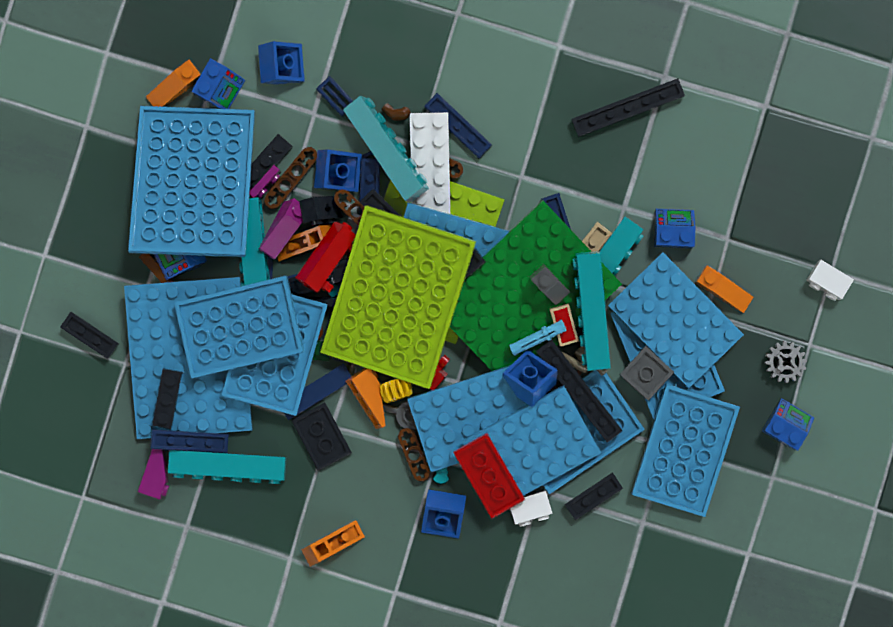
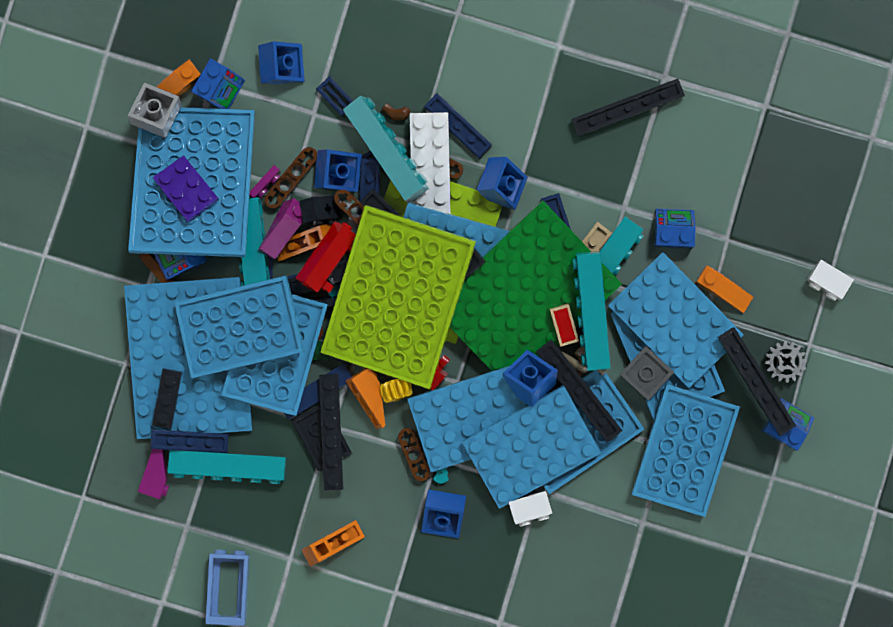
black plate [60,312,119,360] -> none
black plate [250,134,293,187] -> none
dark grey piece [383,401,417,430] -> none
red tile [453,433,525,519] -> none
medium azure pin [509,319,567,356] -> none
dark grey slope [530,264,570,305] -> none
black plate [564,472,623,520] -> none
none -> light grey brick [128,83,182,138]
none -> dark purple plate [153,155,219,223]
none -> medium blue piece [206,550,250,626]
none -> black plate [319,374,344,491]
none -> blue slope [477,157,528,210]
none -> black plate [717,327,796,436]

